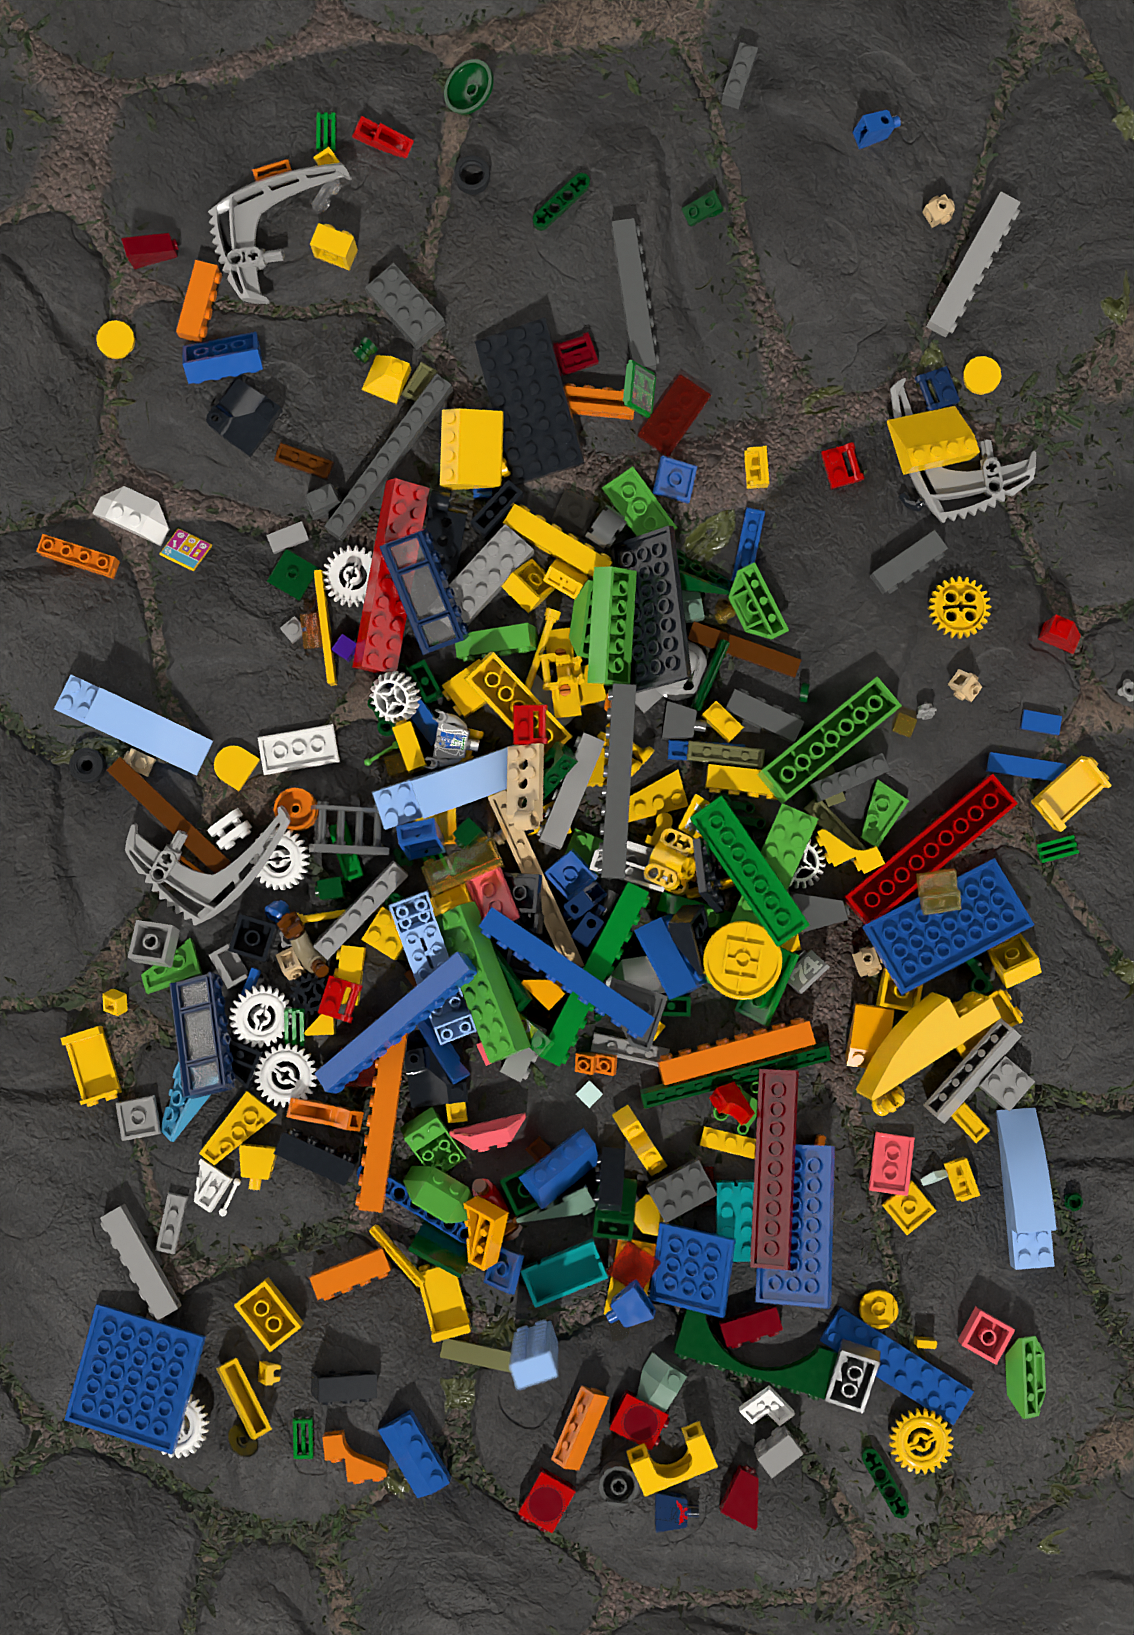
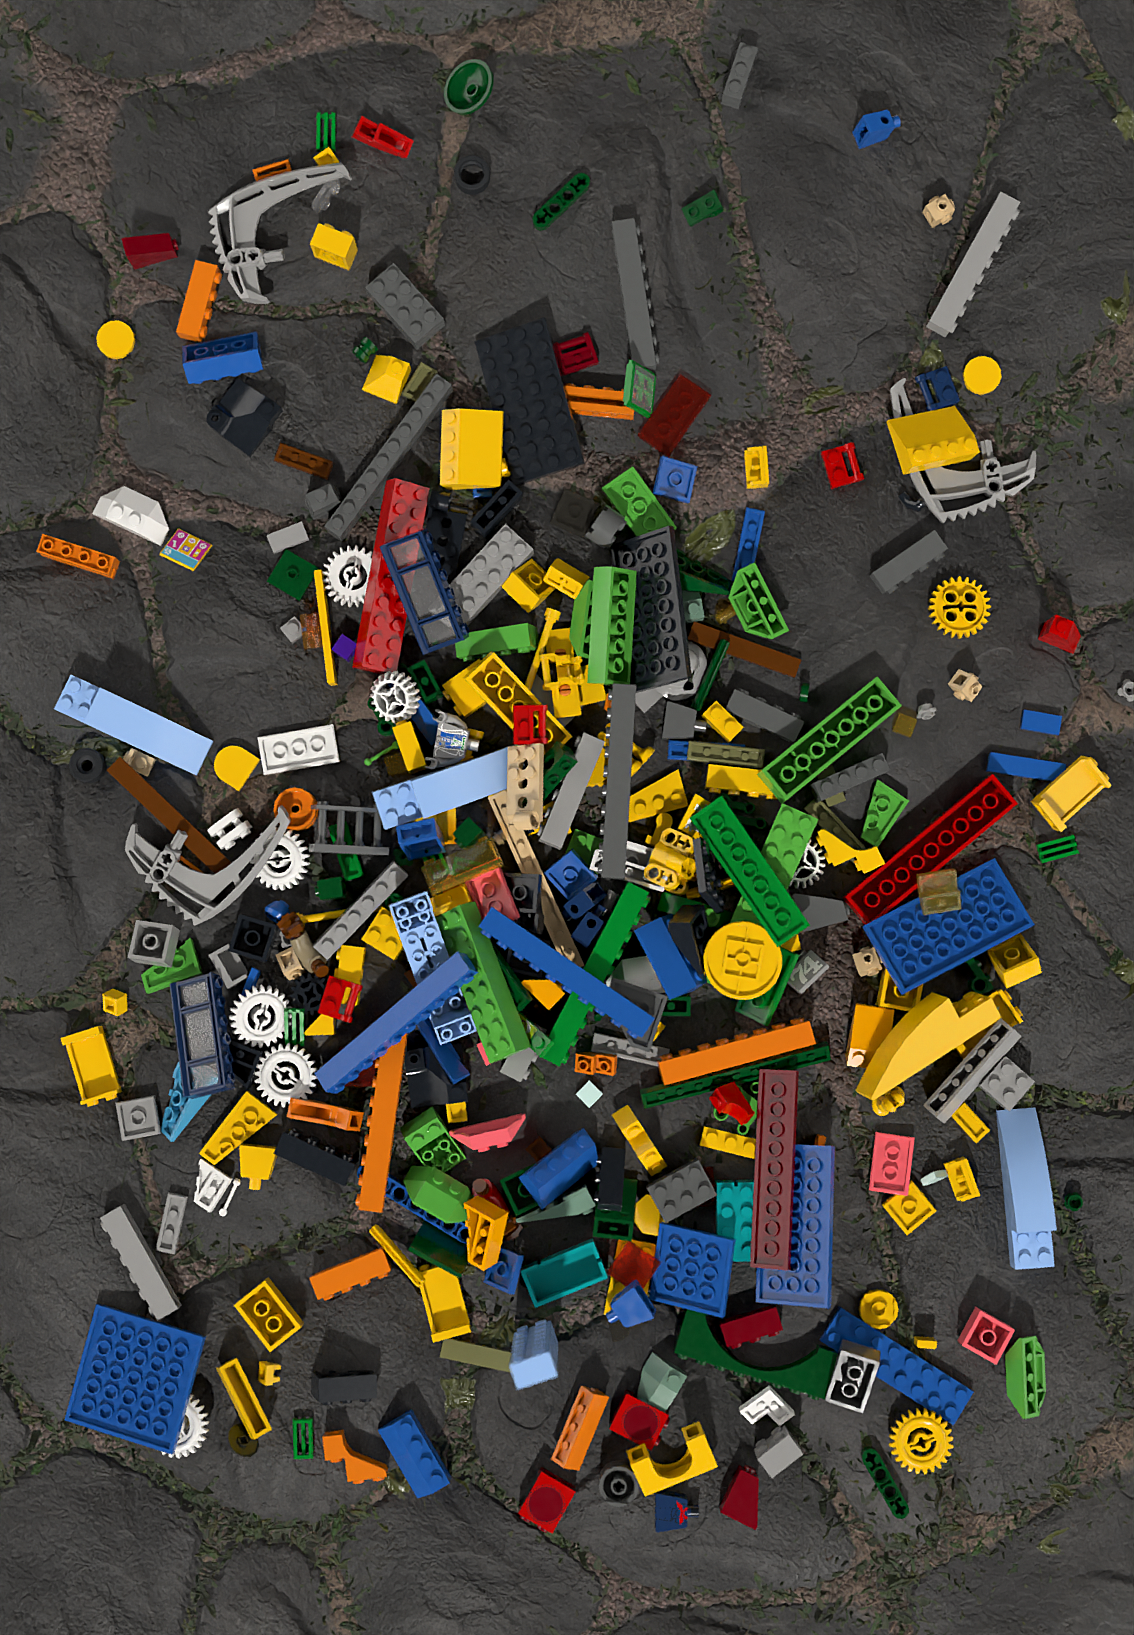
yellow brick [503,504,613,580] -> none

